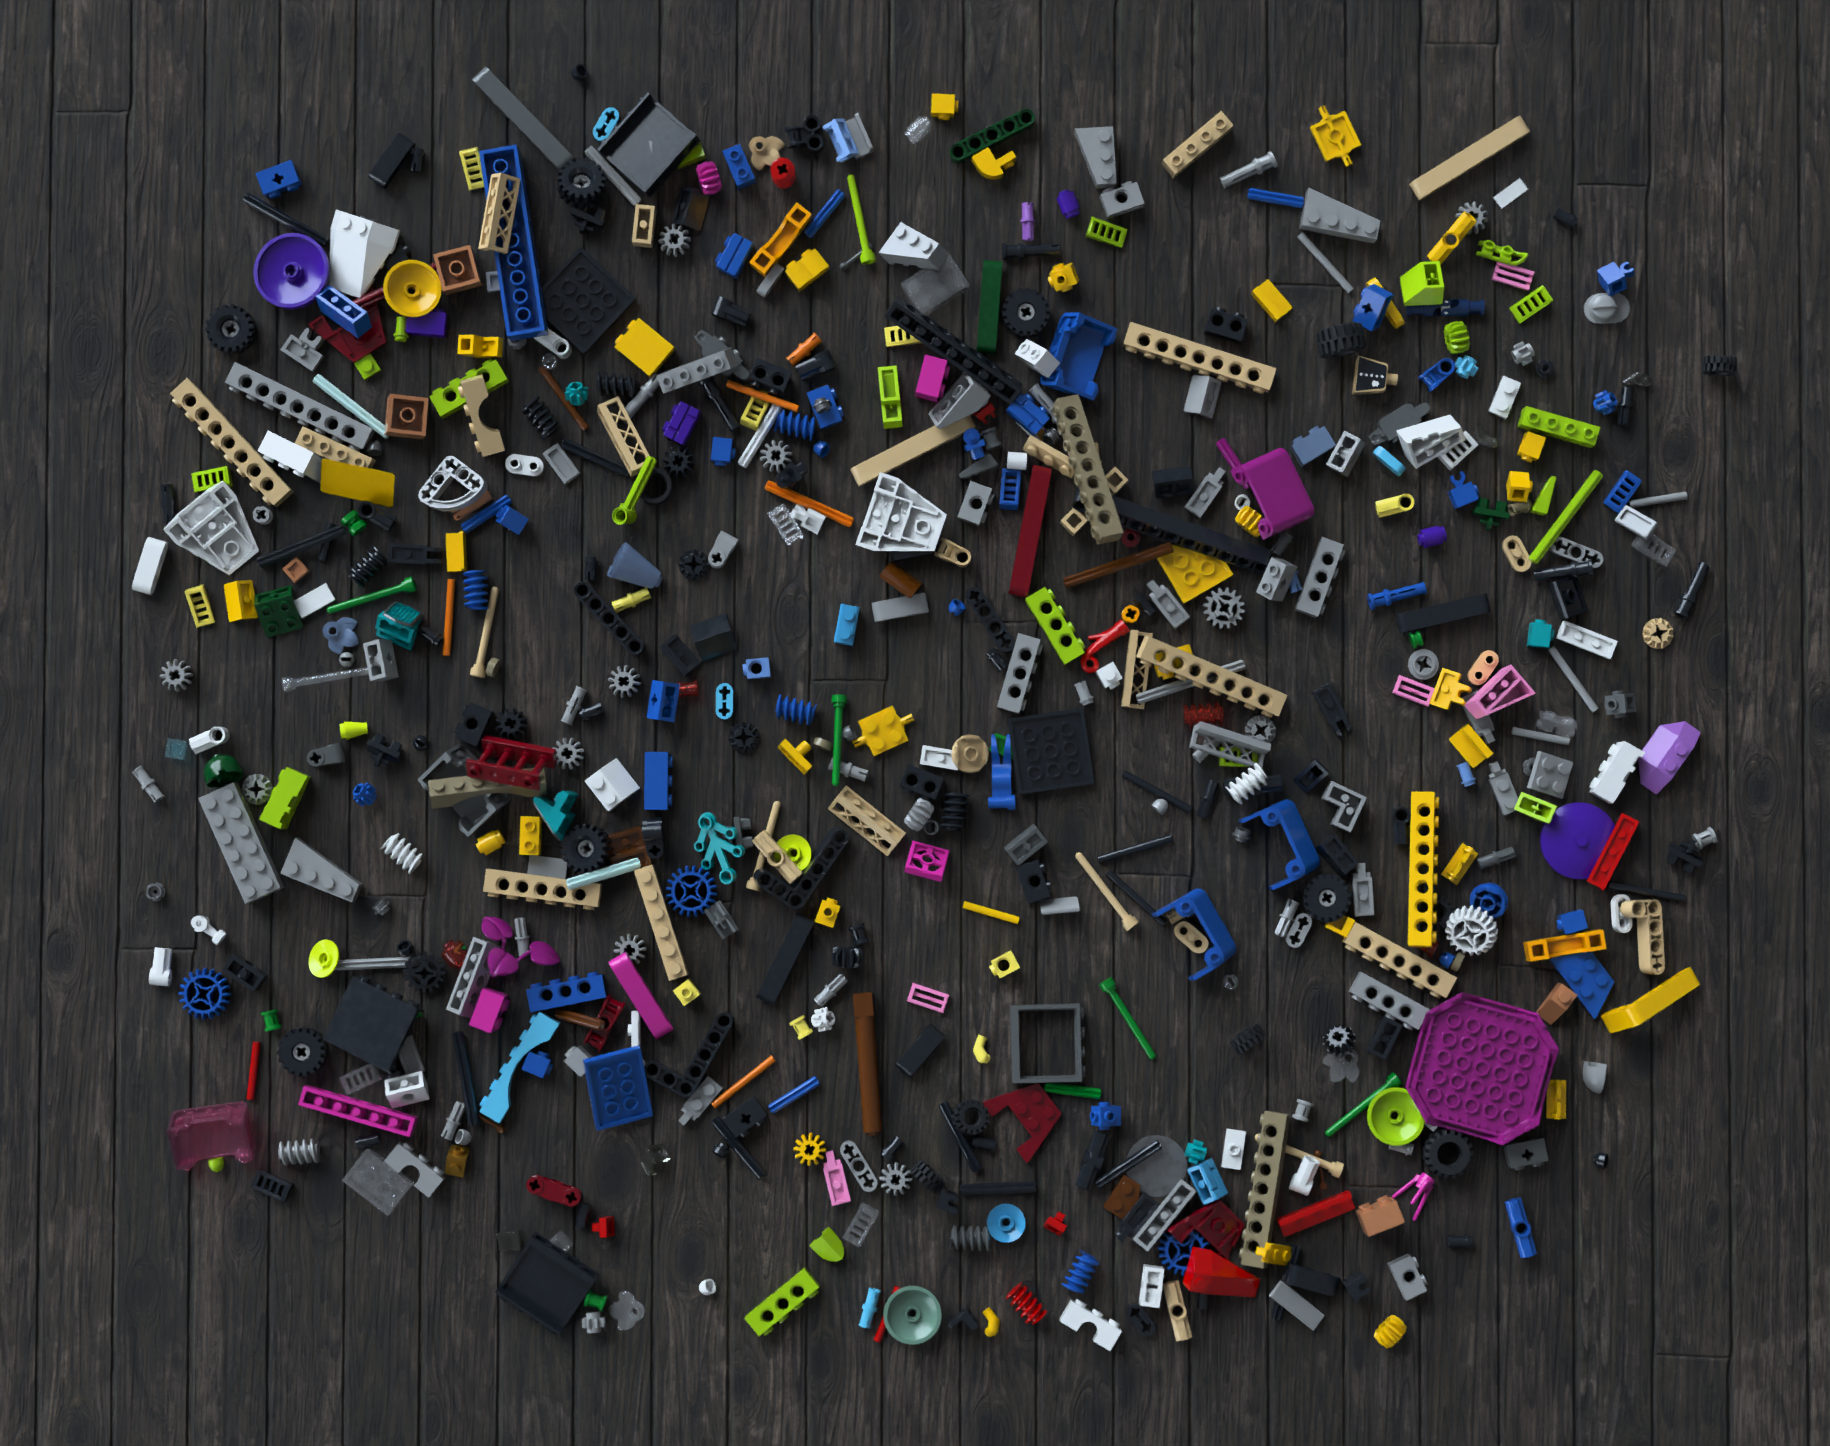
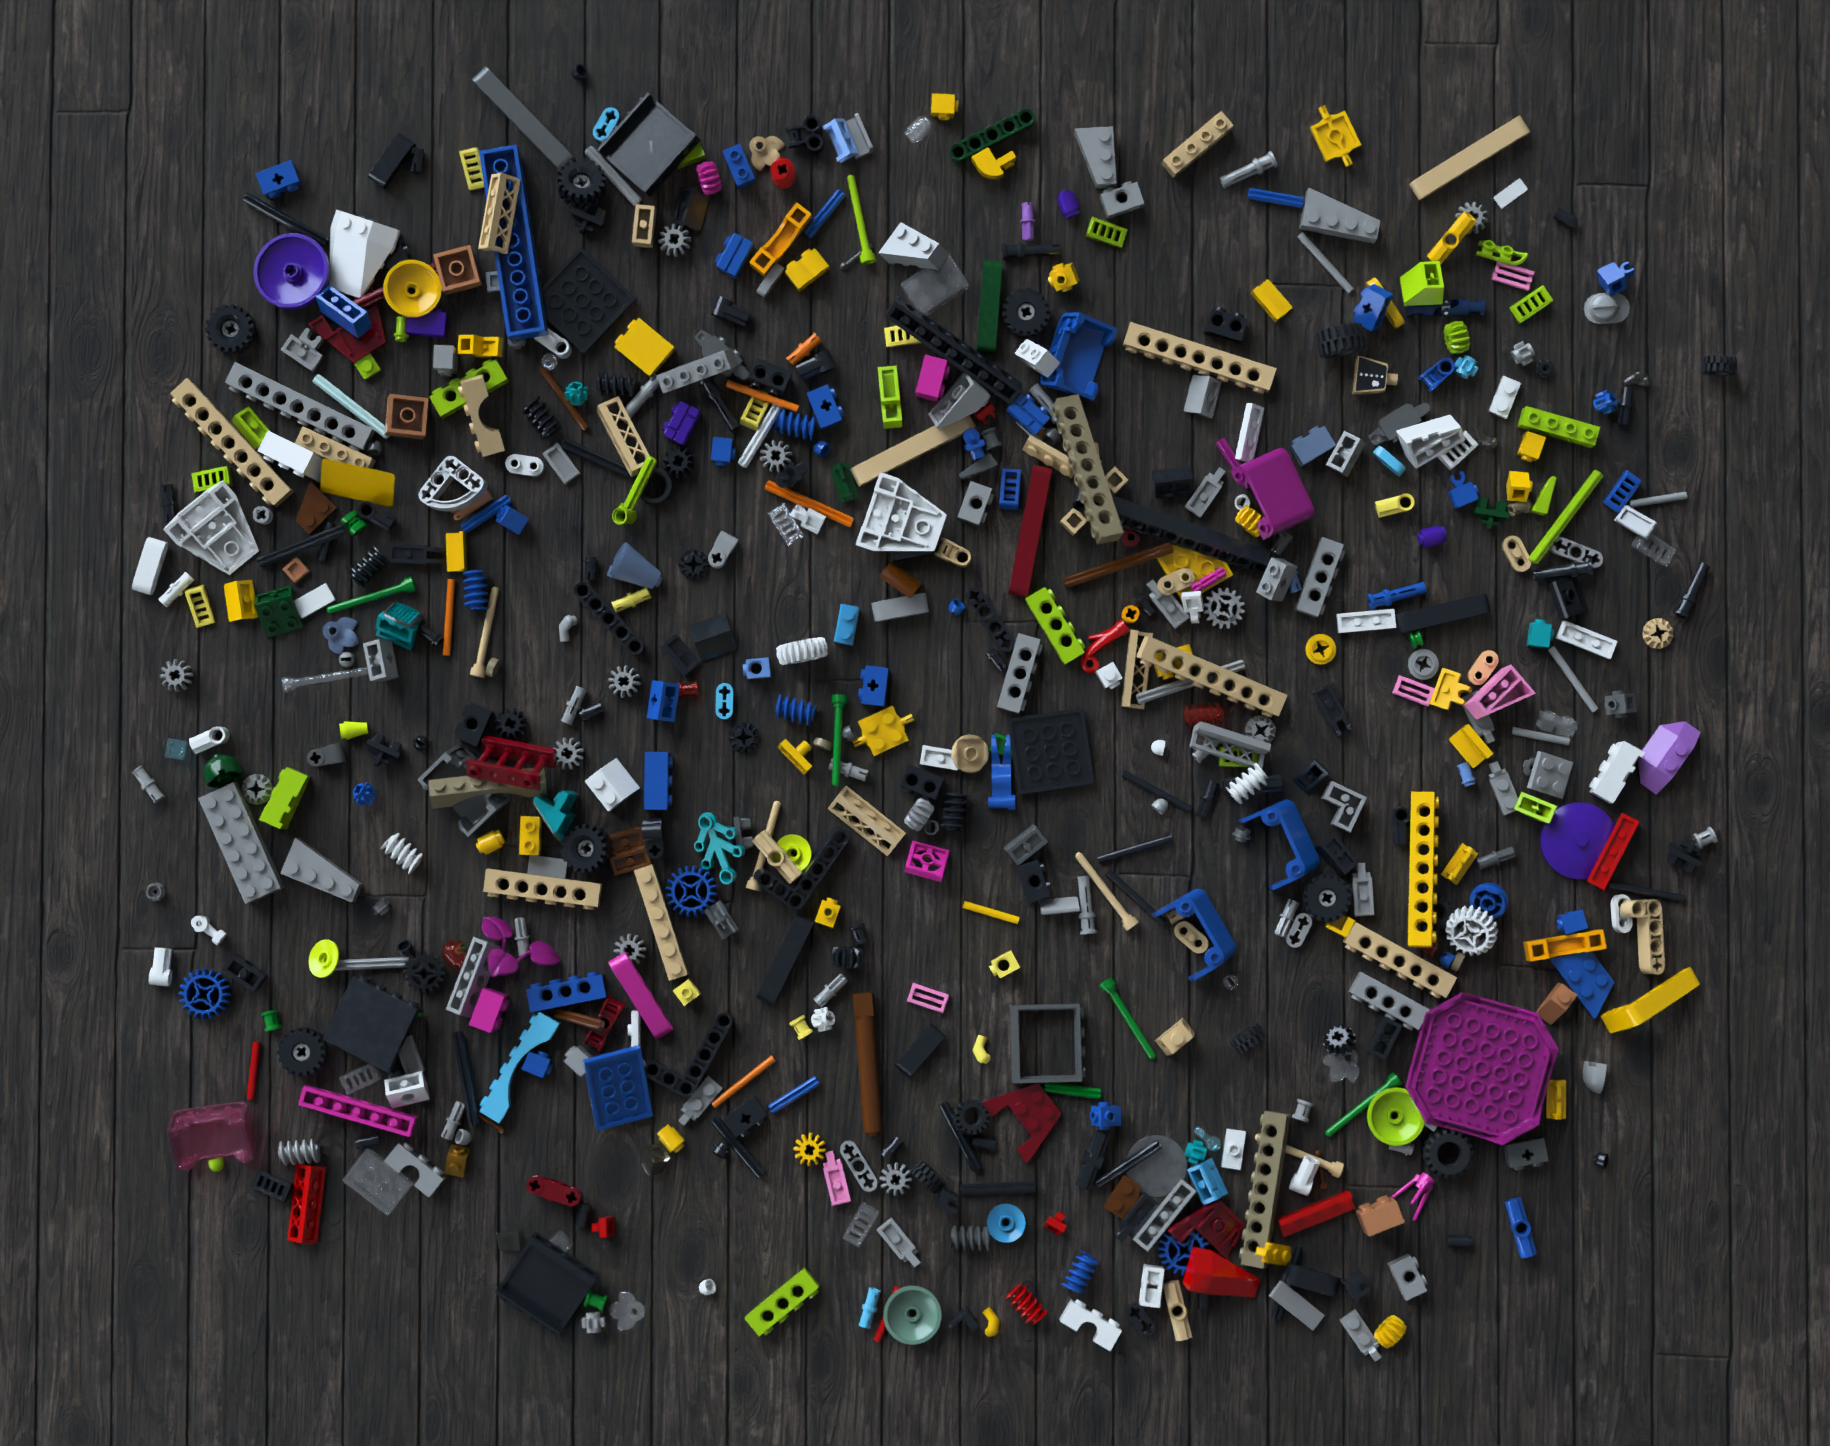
light aqua axle [566,858,641,890] -> none
lime brick [809,1227,844,1261] -> none
flat silver plate [813,397,831,414] -> none
white beam [1007,452,1027,470] -> none
light grey pin [1074,681,1094,706] -> none
none -> white pin [158,572,194,607]
none -> lime slope [232,406,271,450]
none -> red fence [287,1163,326,1244]
none -> reddish brown wing [296,482,338,535]
none -> light grey brick [433,345,458,377]
none -> light grey arm [559,615,578,642]
none -> yellow brick [657,1124,685,1153]
none -> white gear [776,637,828,665]
none -> dark green hinge [830,462,859,504]
none -> blue brick [858,665,888,707]
none -> light grey hinge [877,1217,921,1268]
none -> light grey pin [1077,876,1097,935]
none -> white hinge [1151,740,1166,756]
none -> tan torso [1154,1018,1195,1056]
none -> tan plate [1157,568,1195,595]
none -> white plate [1181,591,1204,624]
none -> dark pink axle [1191,567,1226,592]
none -> clear light blue arm [1194,1126,1221,1151]
none -> white plate [1235,403,1264,463]
none -> yellow gear [1305,634,1336,665]
none -> white plate [1336,609,1396,633]
none -> light grey hinge [1339,1309,1382,1362]

